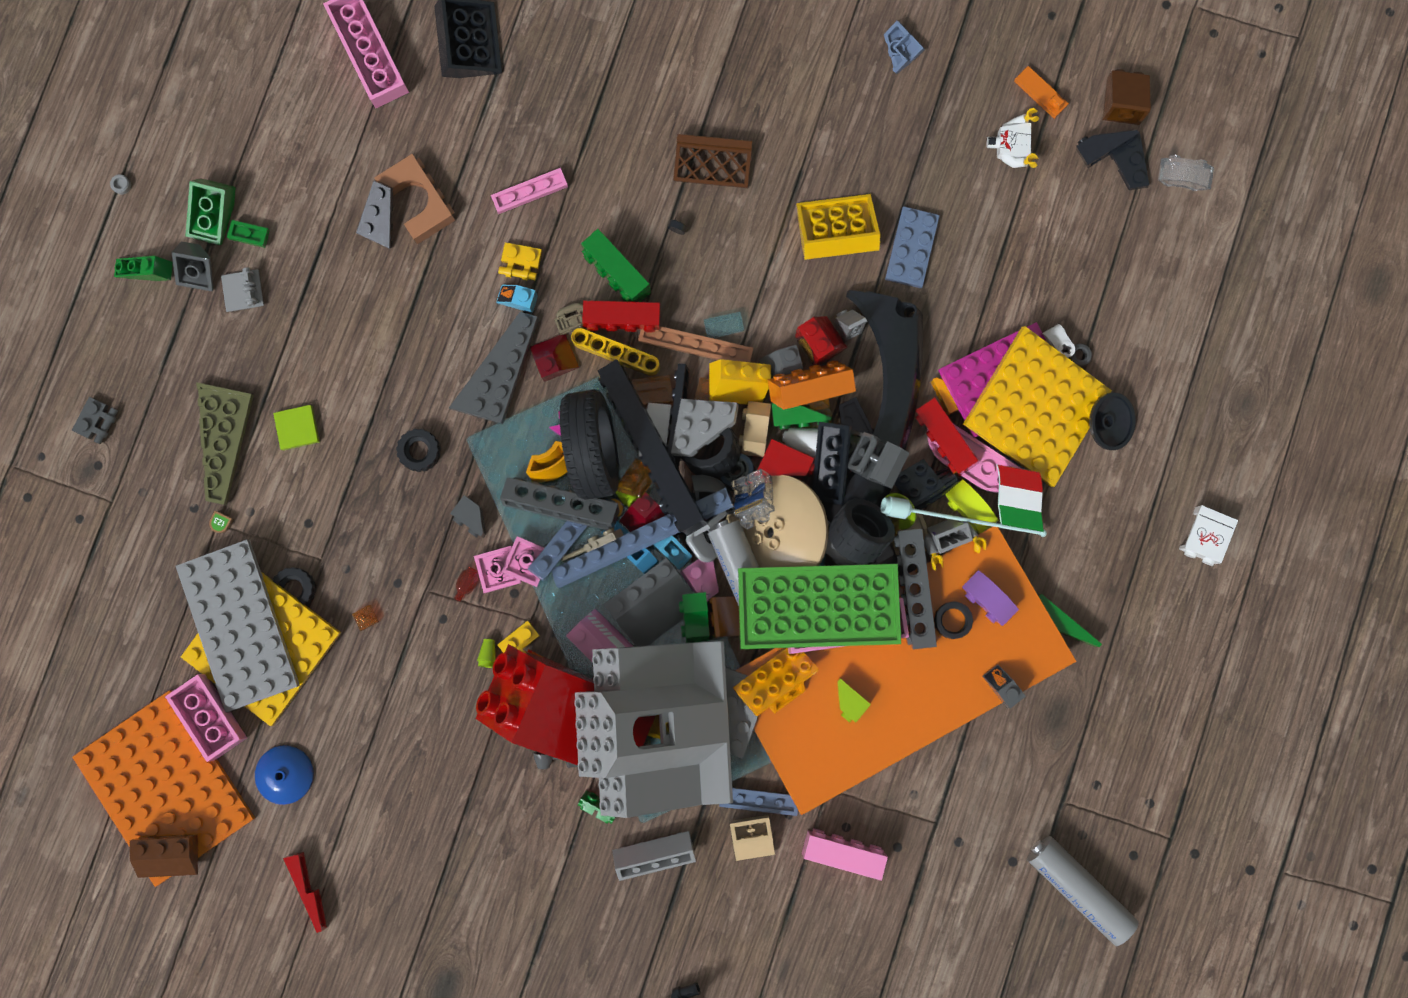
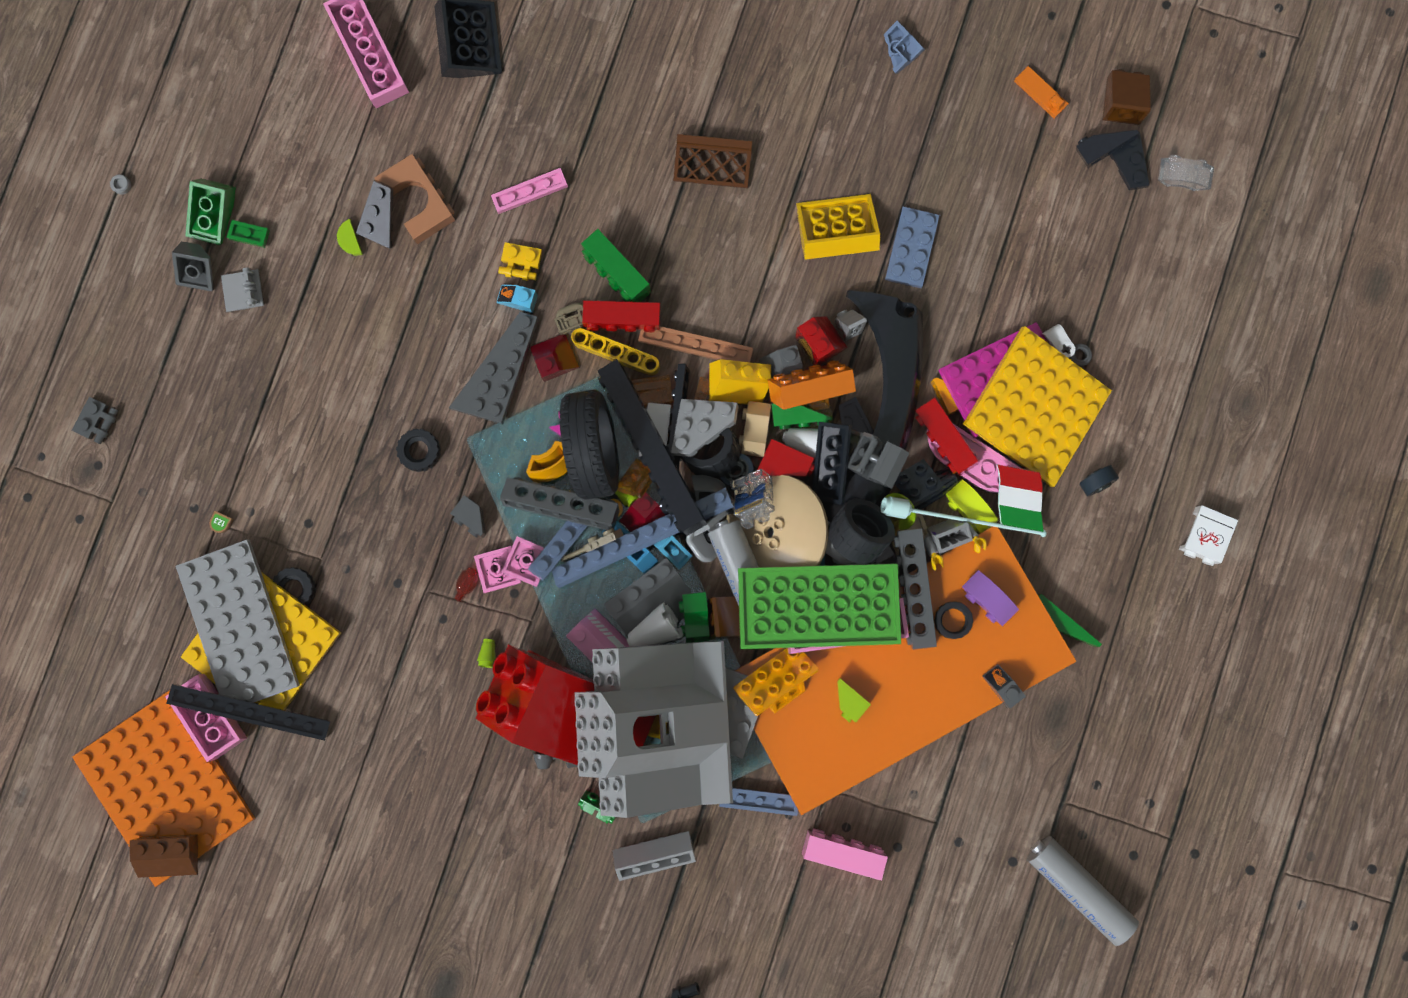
green slope [114,256,173,281] -> none
olive wing [196,382,254,506] -> none
blue dish [255,745,314,805] -> none
lime tile [273,405,320,451] -> none
red slope [283,852,327,933] -> none
clear orange tile [352,605,379,631] -> none
yellow plate [498,621,540,653] -> none
black tile [667,220,687,235] -> none
bright pink wing [680,559,719,600] -> none
clear light blue tile [703,312,744,338] -> none
tan slope [730,815,775,861] -> none
white torso [986,108,1039,168] -> none
black dish [1089,393,1136,450] -> none
none -> black plate [166,684,330,741]
none -> lime tile [337,219,363,256]
none -> white cone [627,602,683,647]
none -> black wheel [1079,465,1119,497]

